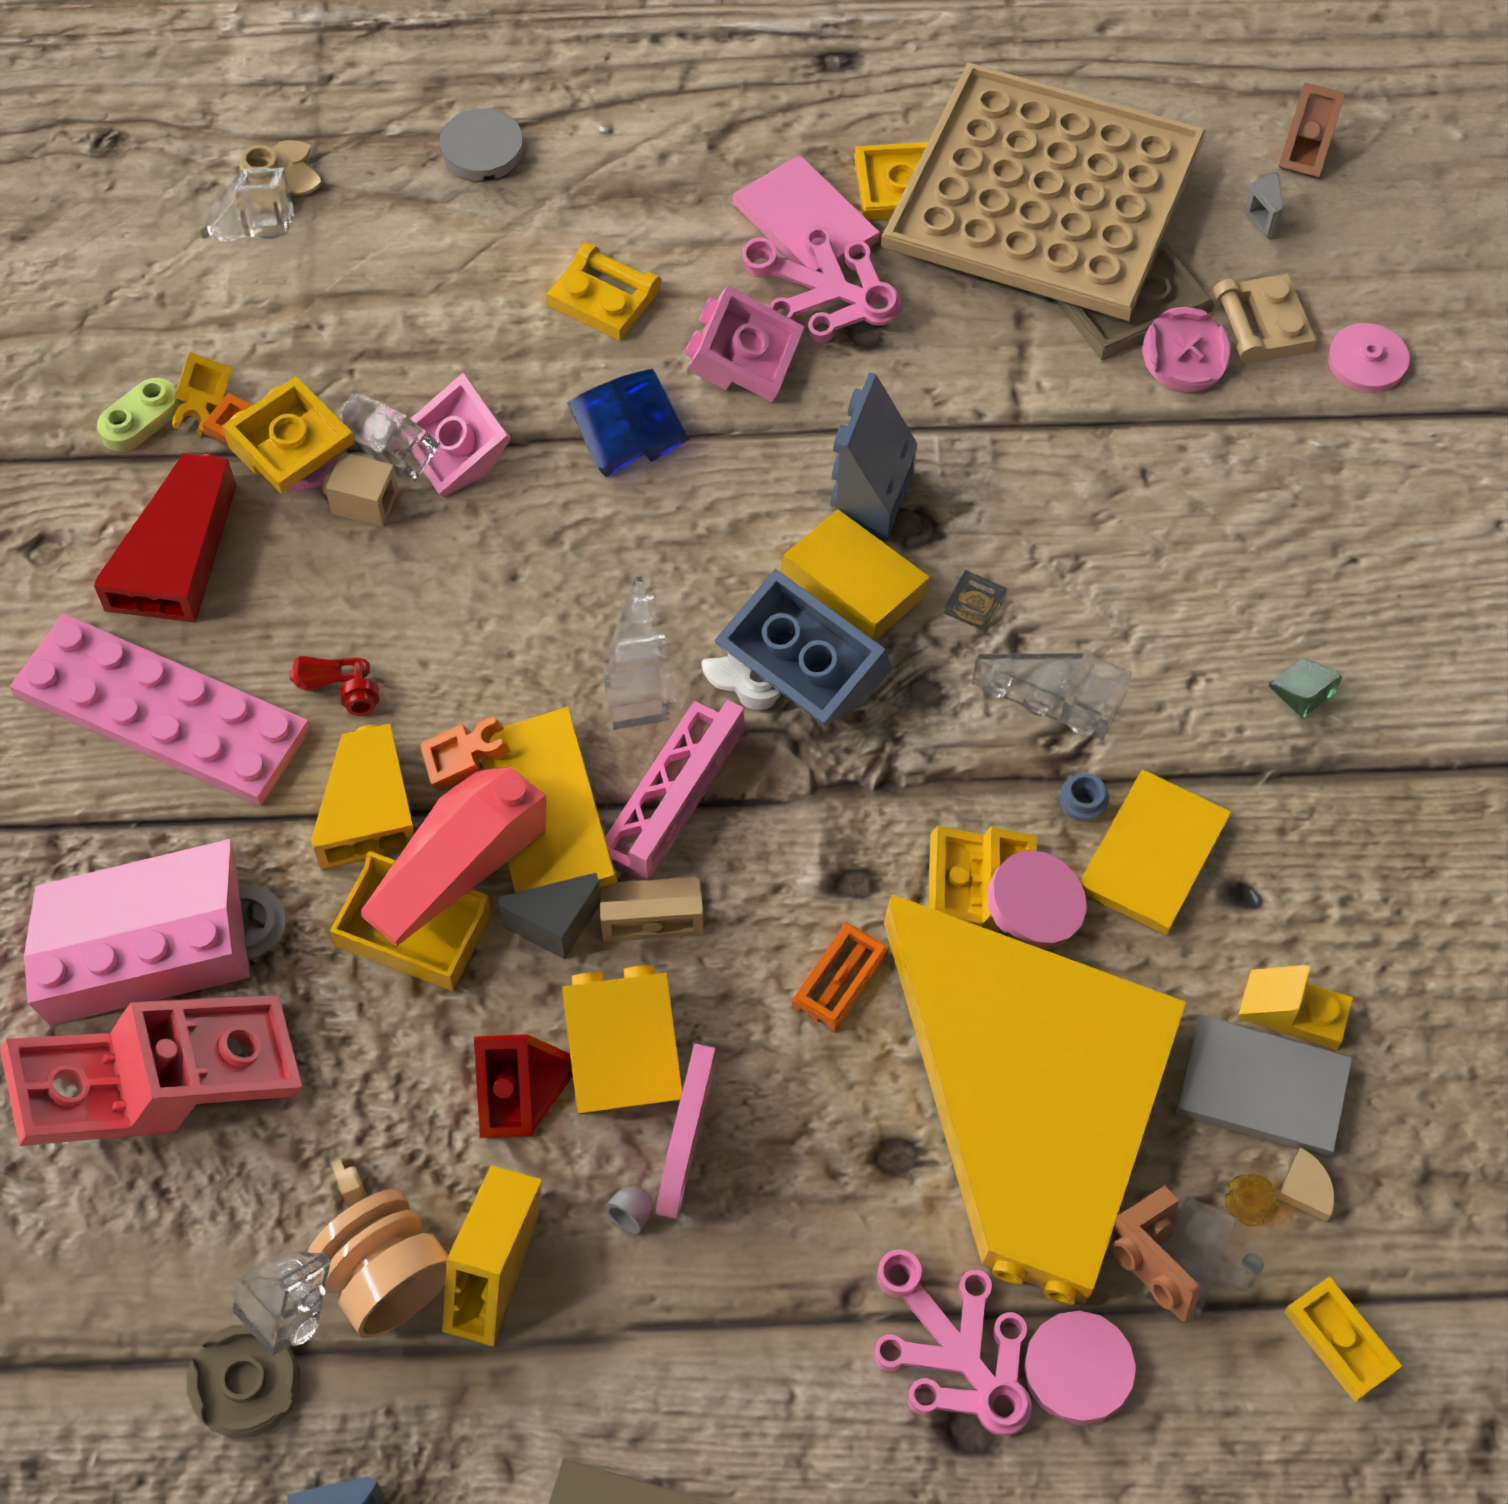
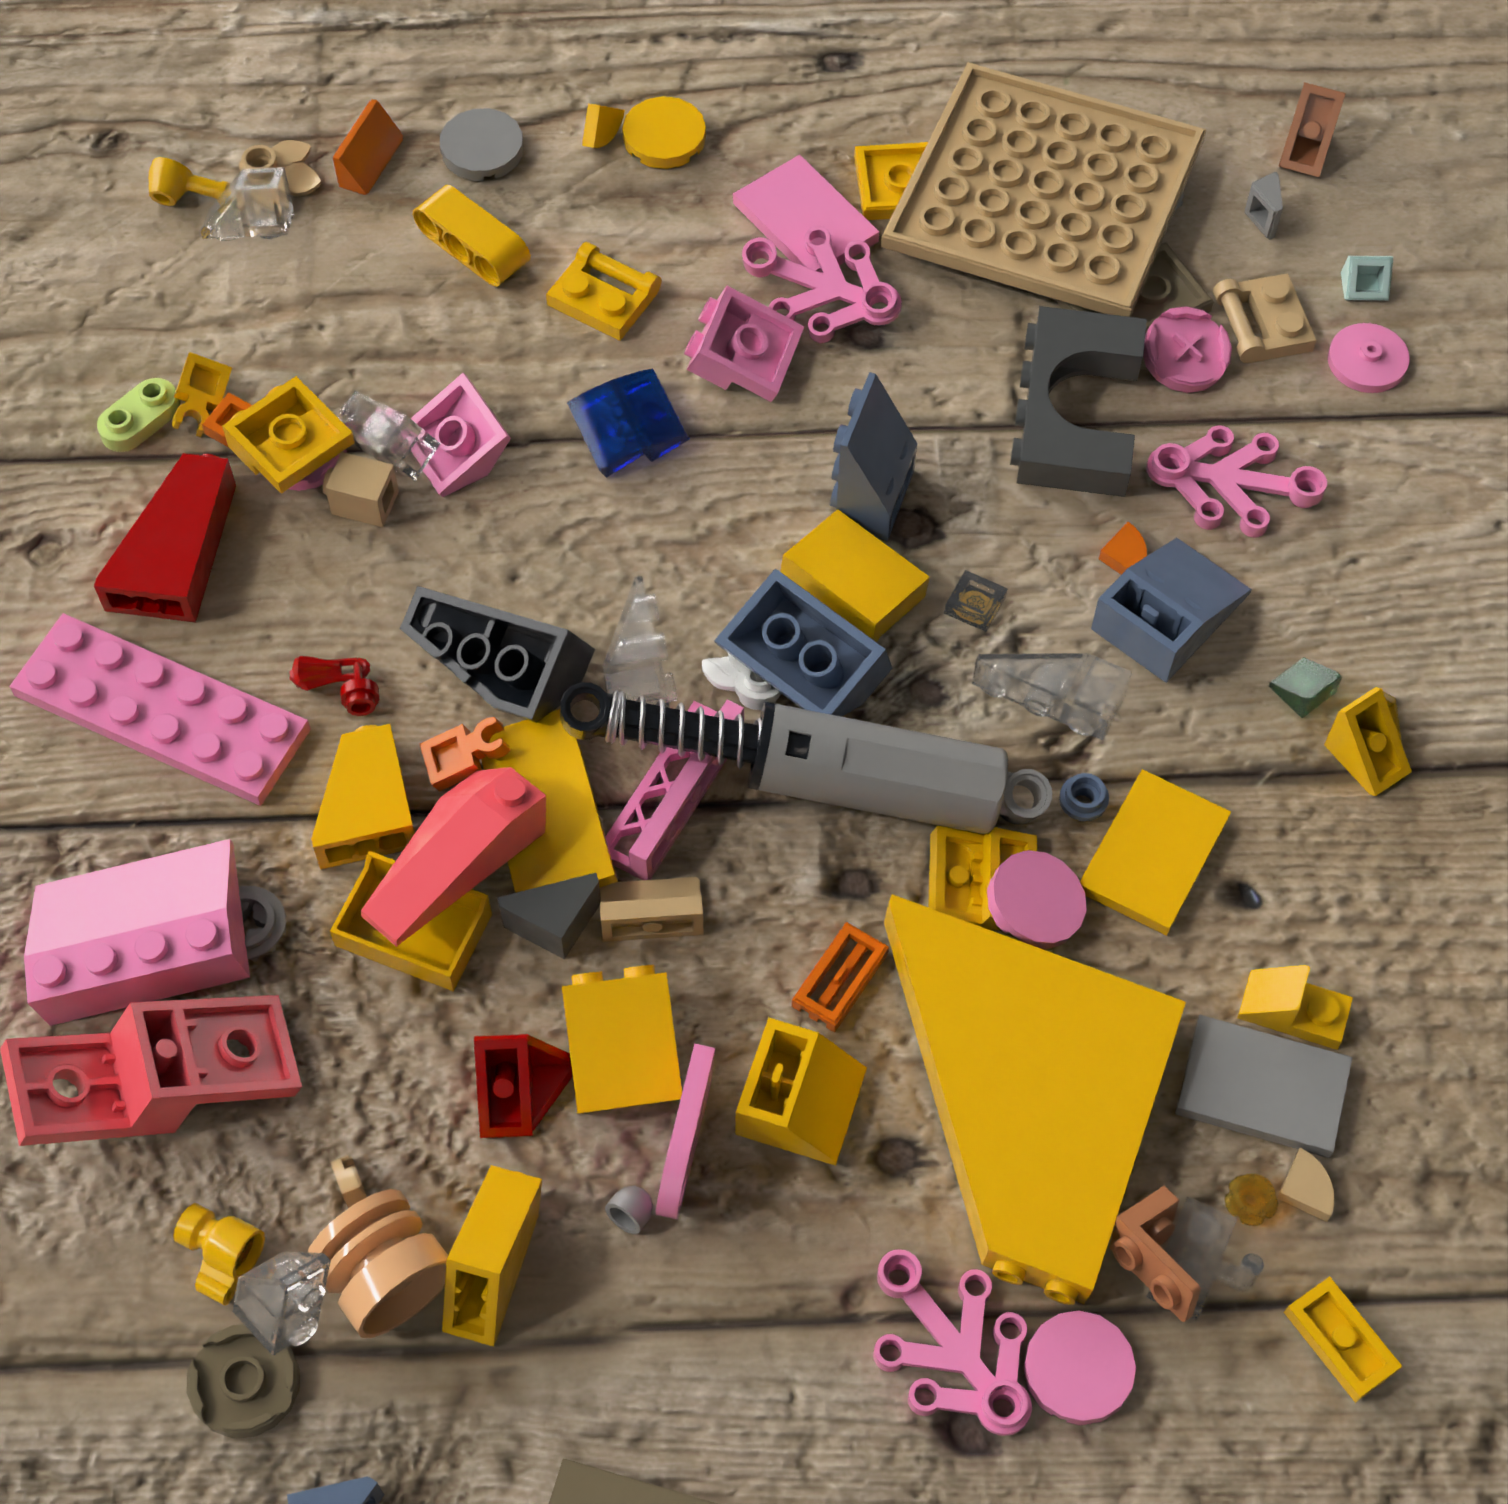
none -> yellow bar [148,157,230,206]
none -> yellow piece [173,1203,265,1306]
none -> orange slope [333,99,403,195]
none -> black wedge [400,586,595,723]
none -> yellow beam [412,185,531,287]
none -> light grey piece [560,682,1052,834]
none -> yellow tile [582,103,625,148]
none -> yellow tile [622,96,706,169]
none -> yellow slope [735,1017,867,1166]
none -> dark grey arch [1010,306,1147,497]
none -> sand blue slope [1091,538,1252,683]
none -> orange tile [1099,522,1147,575]
none -> bright pink plant [1146,425,1327,538]
none -> yellow slope [1324,687,1412,796]
none -> light aqua slope [1341,255,1393,301]

